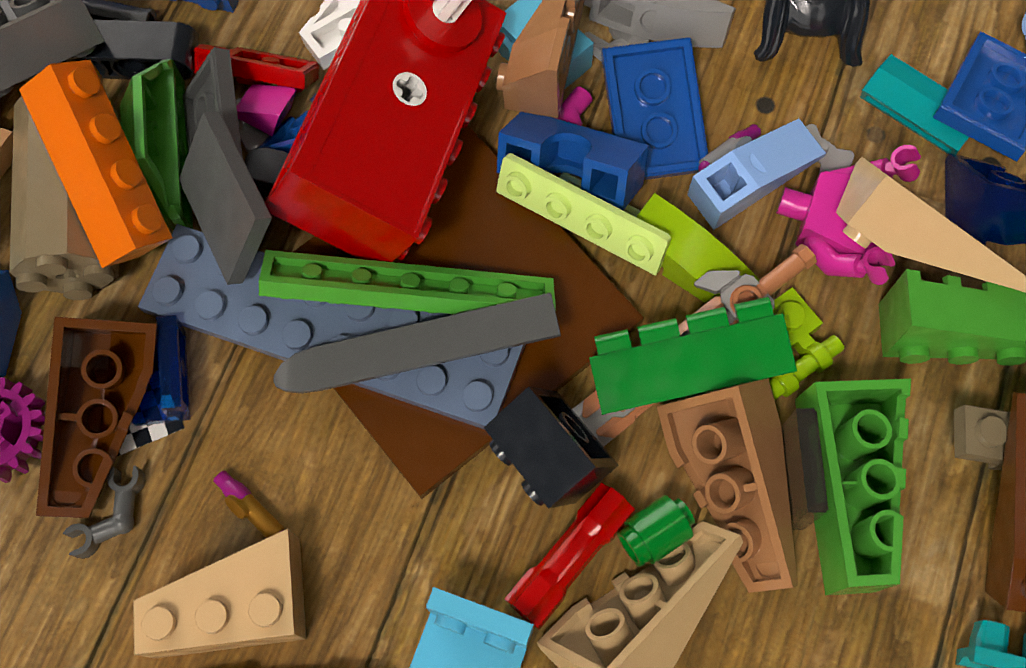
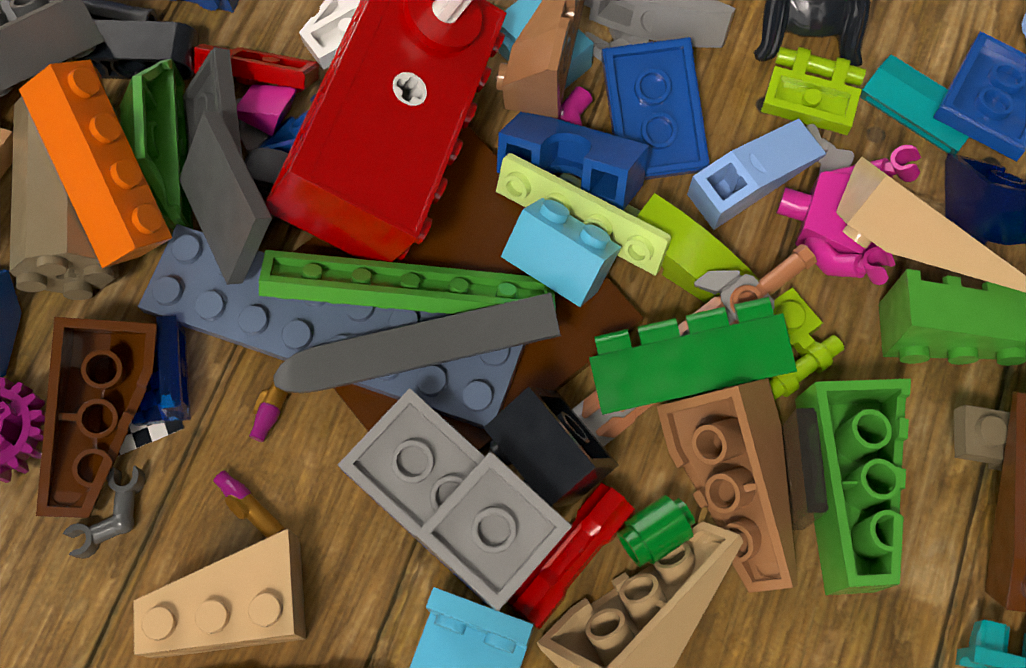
light grey piece [698,124,761,171] -> none
none -> piece [249,360,288,442]
none -> light grey piece [338,388,572,611]
none -> medium azure brick [501,198,621,307]
none -> lime plate [761,47,866,135]

